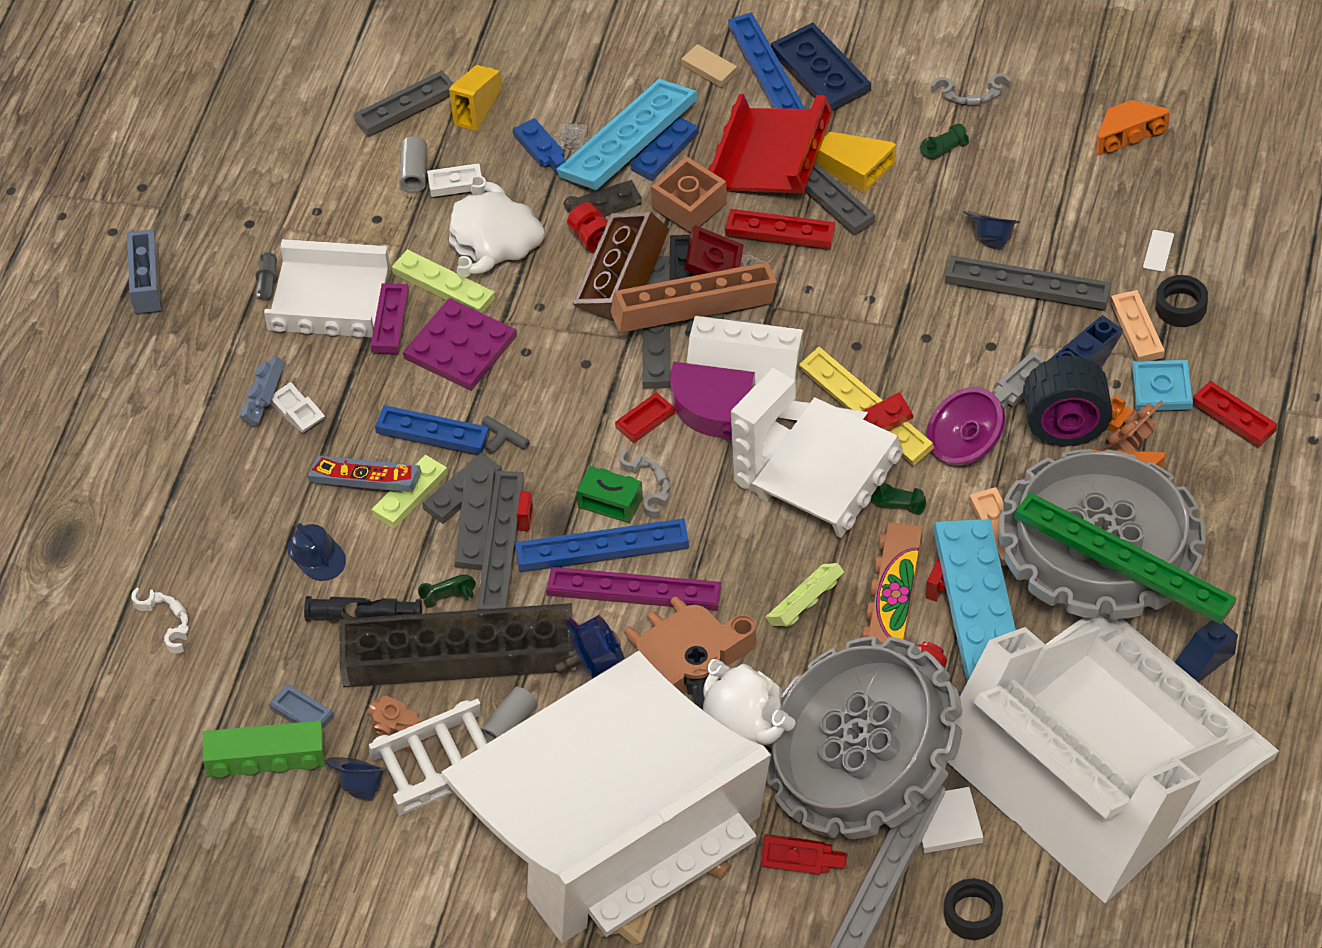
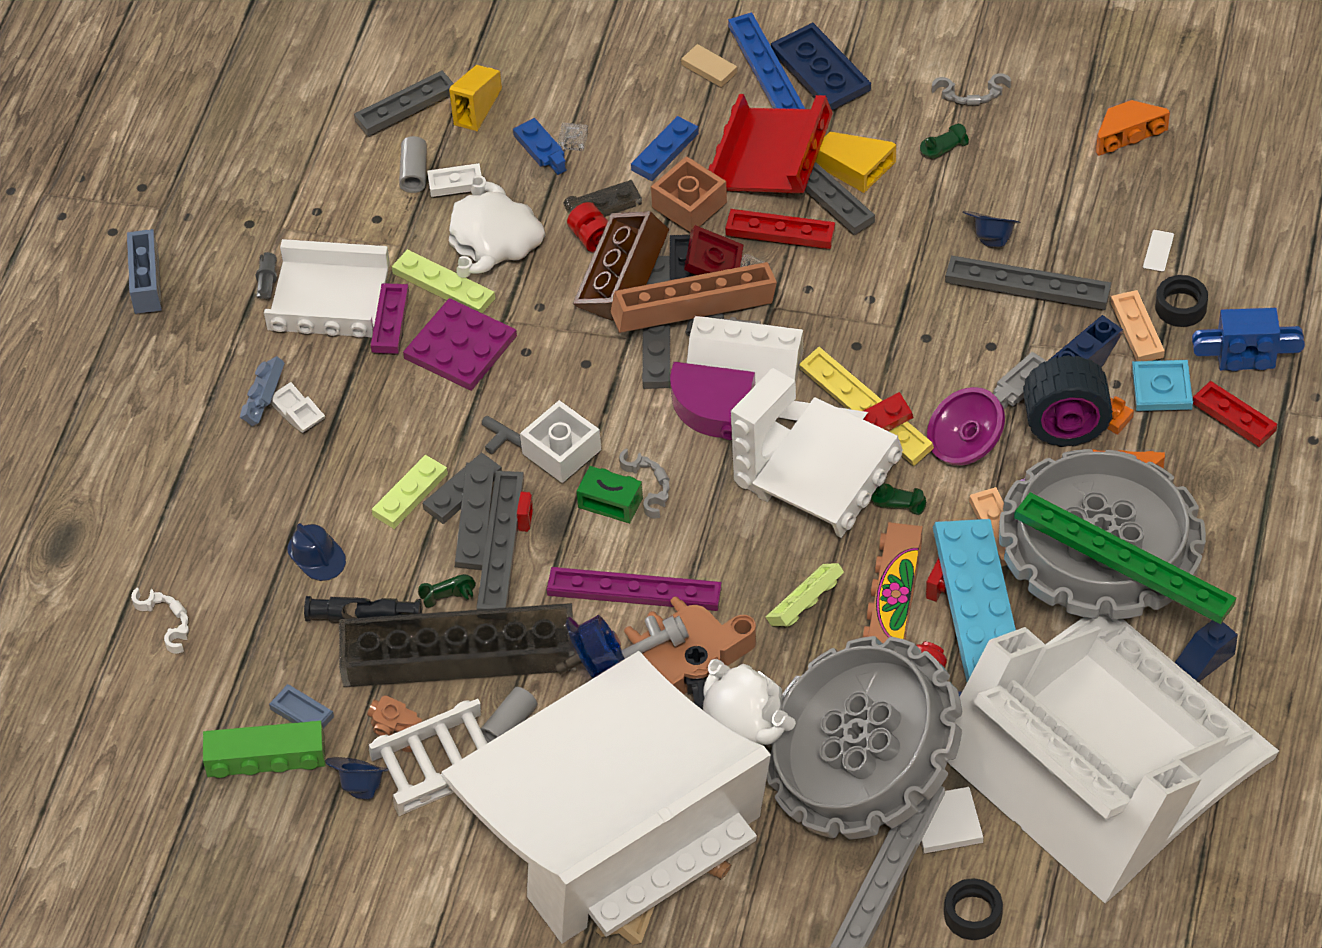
tile [308,456,422,492] -> none
blue plate [375,405,490,455] -> none
blue plate [515,518,689,572] -> none
medium azure plate [557,79,699,190] -> none
red tile [615,392,675,443] -> none
red hinge [761,834,848,874] -> none
nougat hinge [1102,400,1163,452] -> none
none -> white brick [520,400,601,483]
none -> light grey piece [621,616,690,659]
none -> blue brick [1192,308,1305,371]

